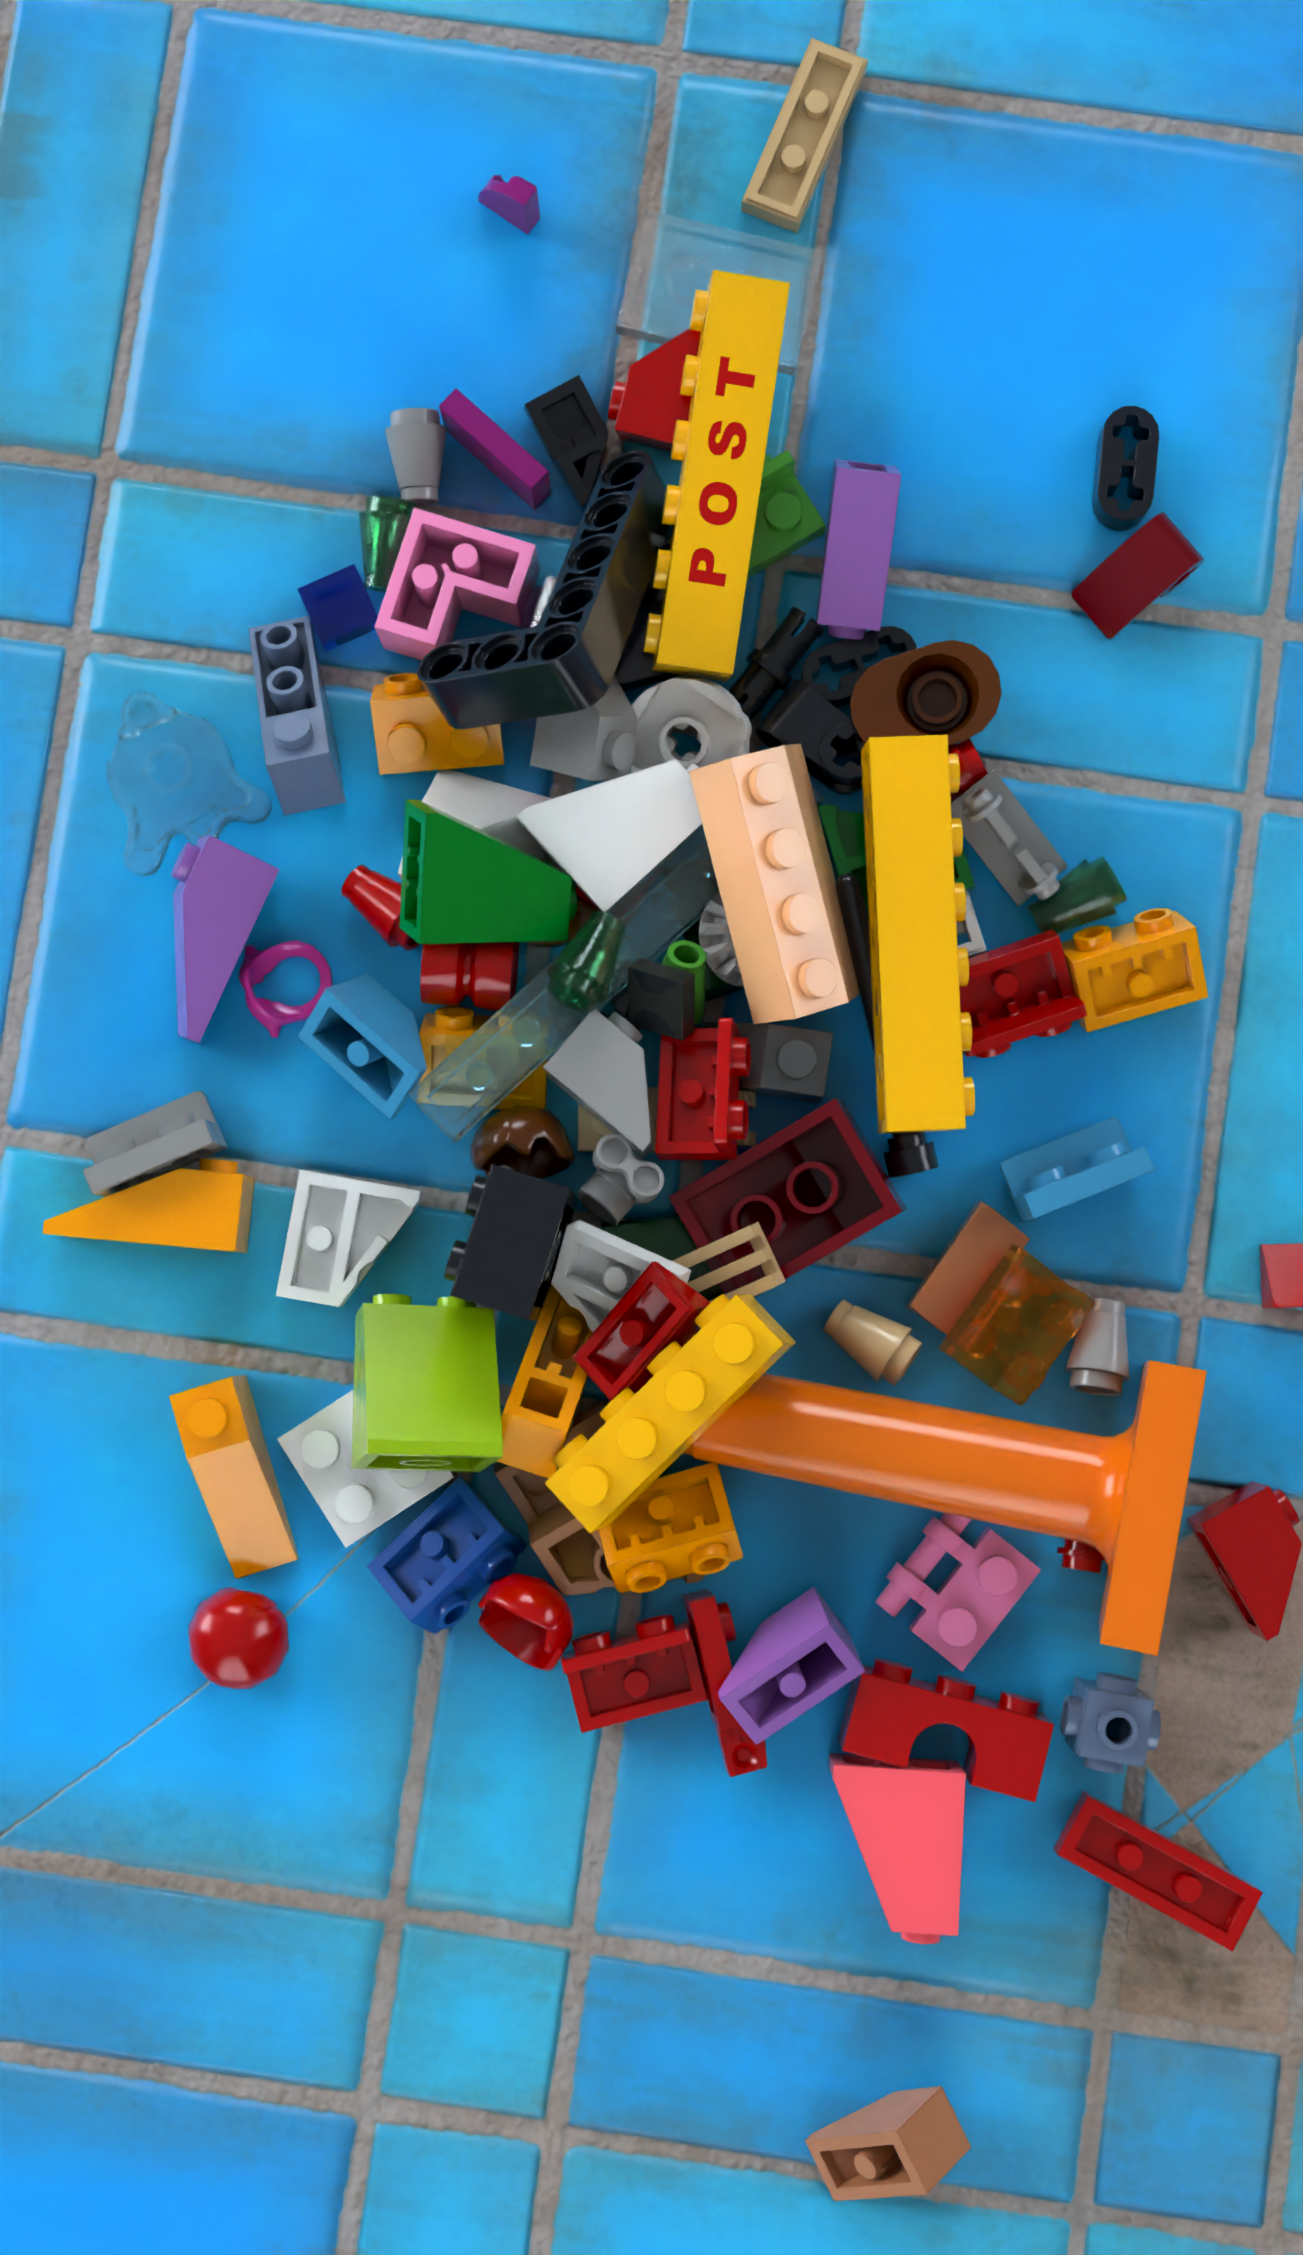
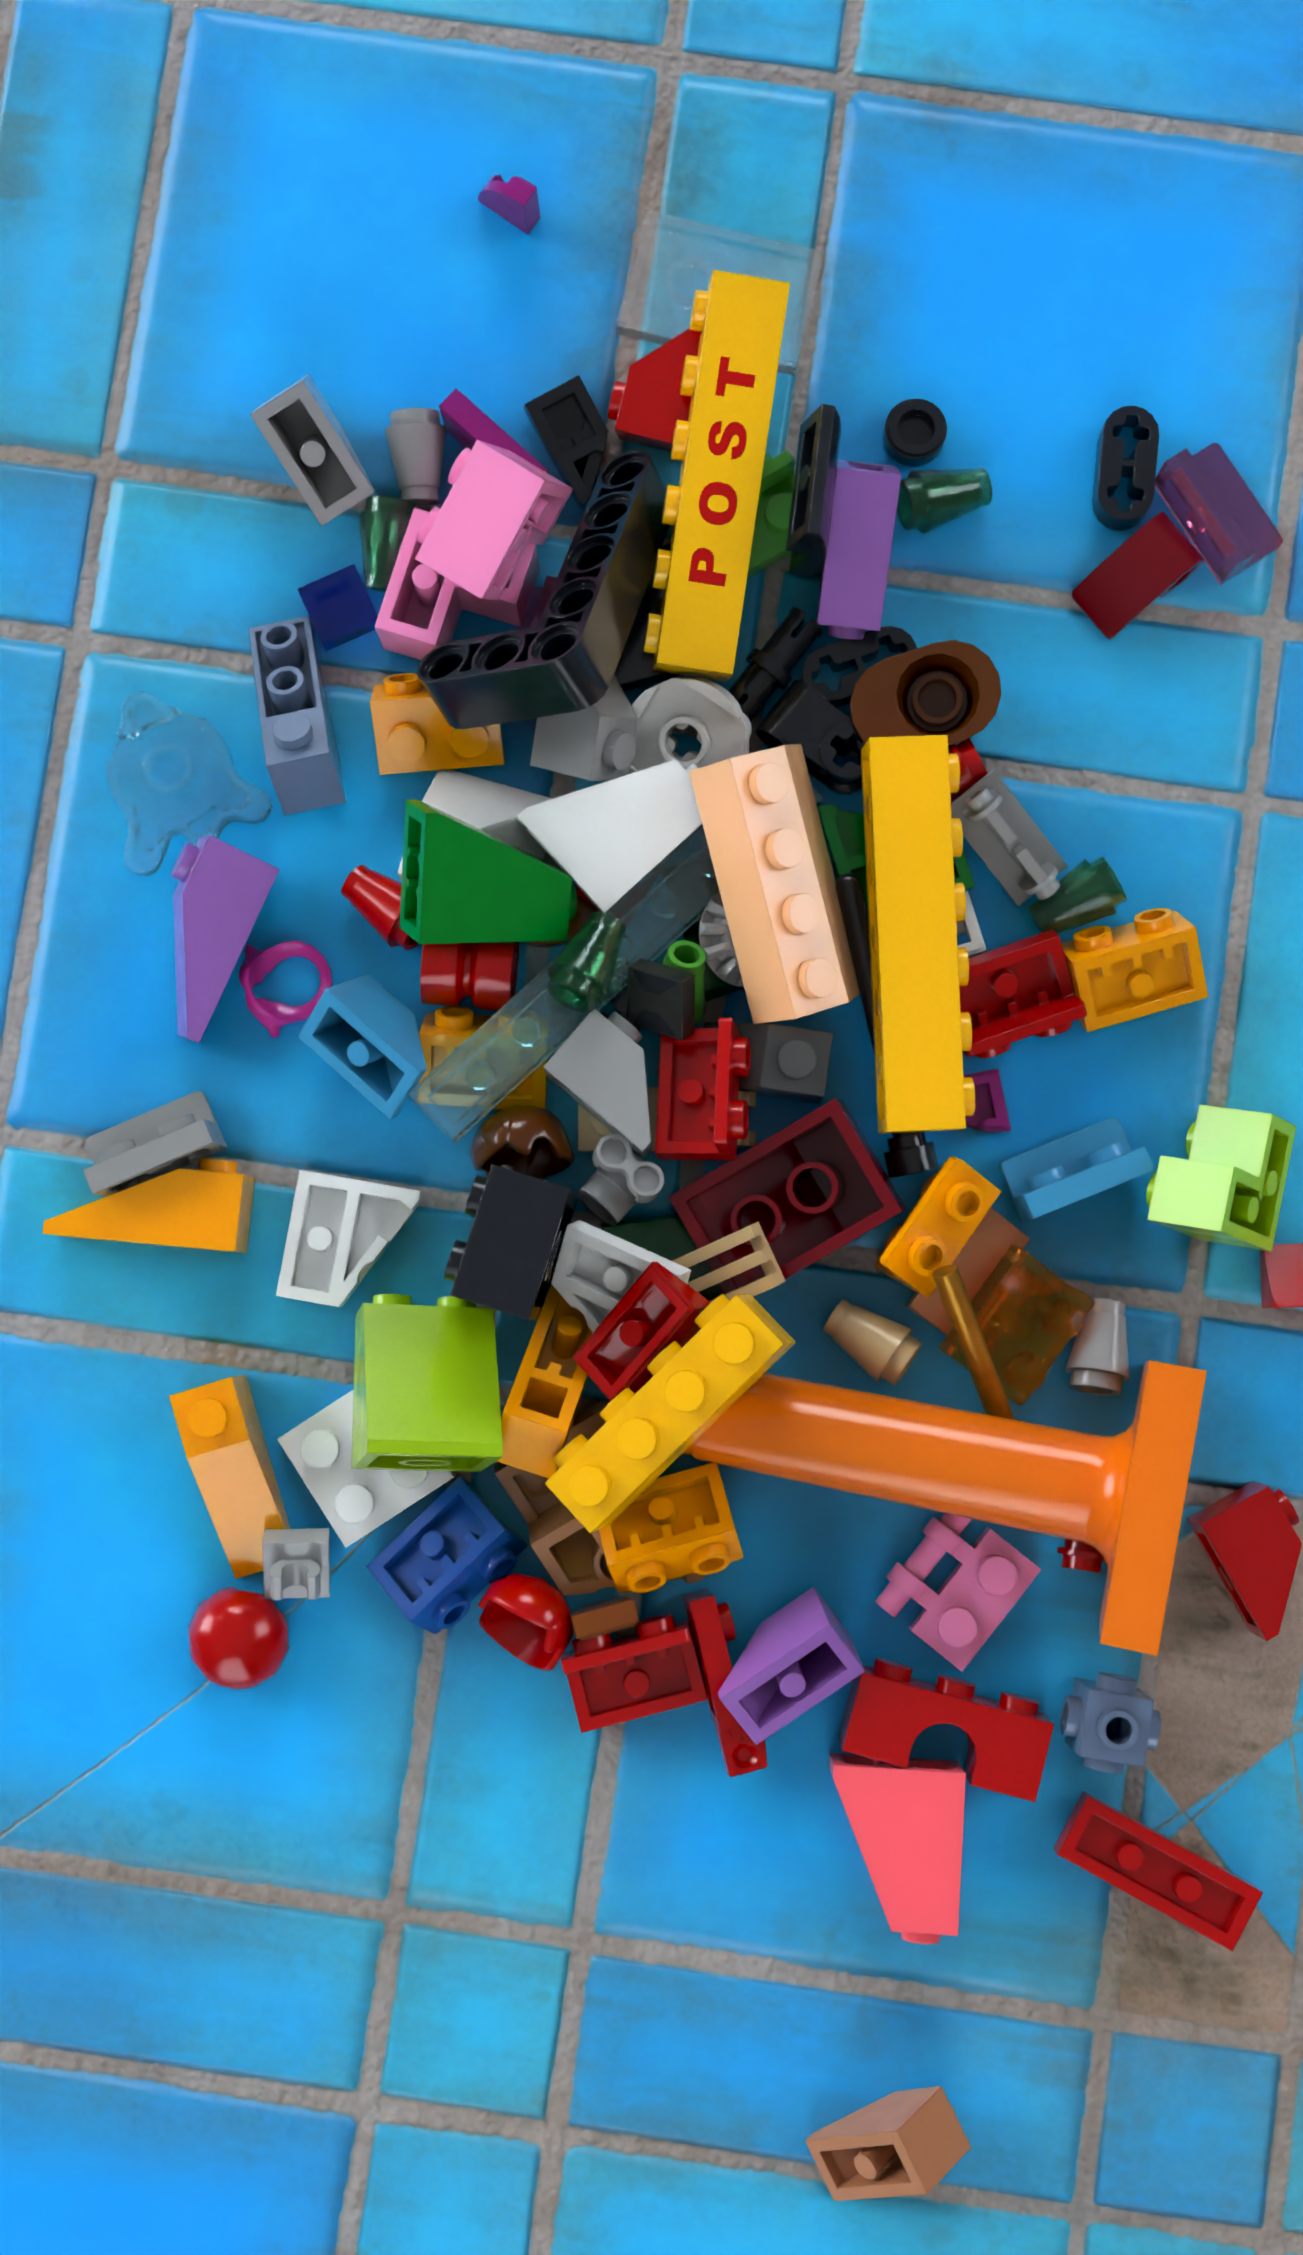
tan tile [741,38,868,233] -> none
none -> light grey slope [250,374,375,526]
none -> light grey tile [262,1528,331,1600]
none -> bright pink brick [415,440,573,600]
none -> dark orange tile [570,1595,639,1641]
none -> black slope [786,403,841,578]
none -> light orange bracket [874,1156,1002,1298]
none -> black tile [883,399,947,467]
none -> clear green cone [897,467,992,533]
none -> pearl gold bar [932,1265,1015,1420]
none -> magenta tile [964,1069,1011,1133]
none -> brick [1146,1104,1296,1252]
none -> panel [1155,443,1283,585]

